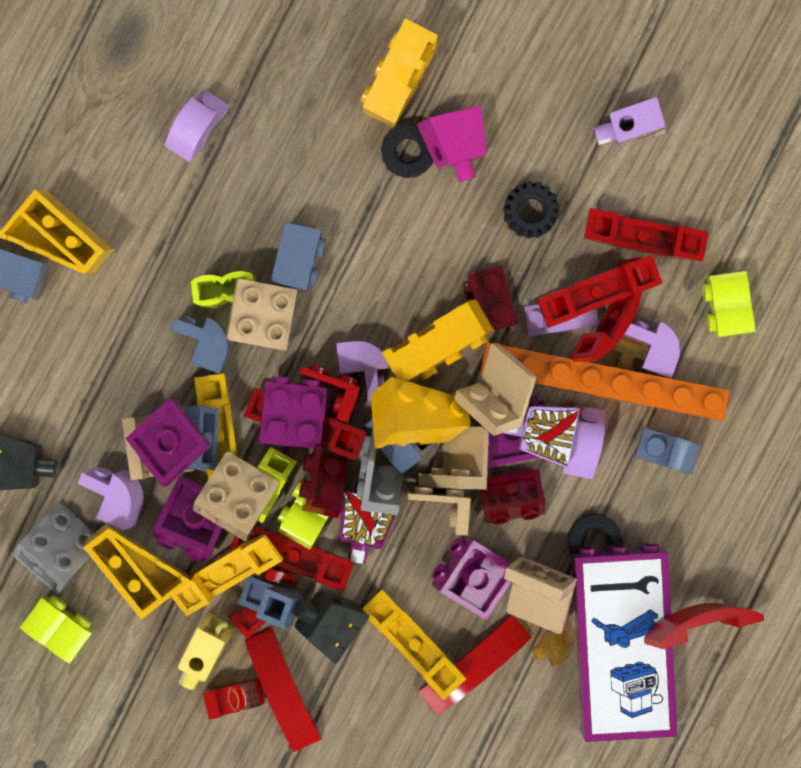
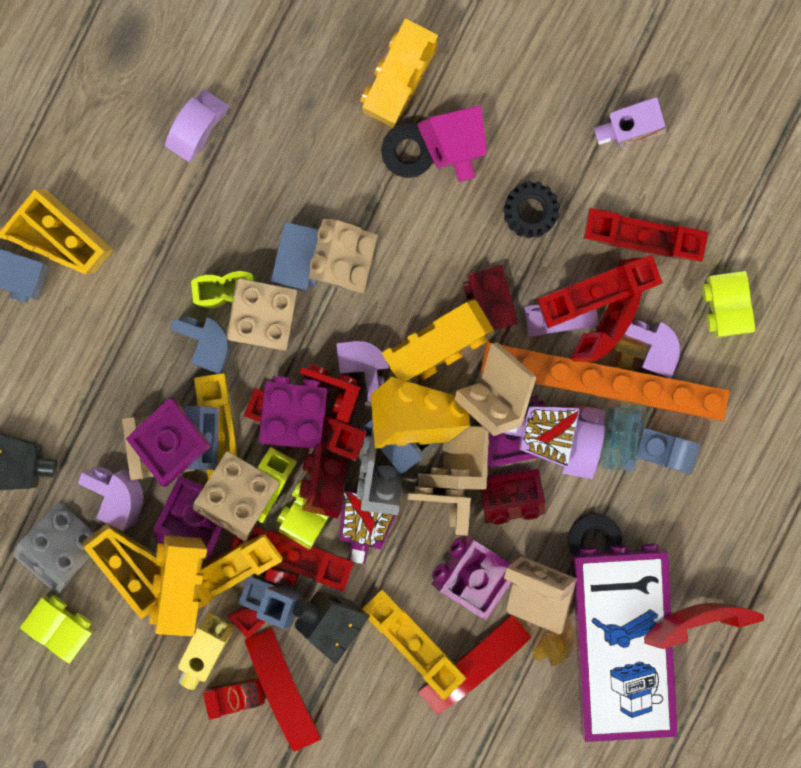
none -> yellow wedge [149,535,207,637]
none -> tan plate [308,219,378,294]
none -> clear light blue plate [600,408,642,471]

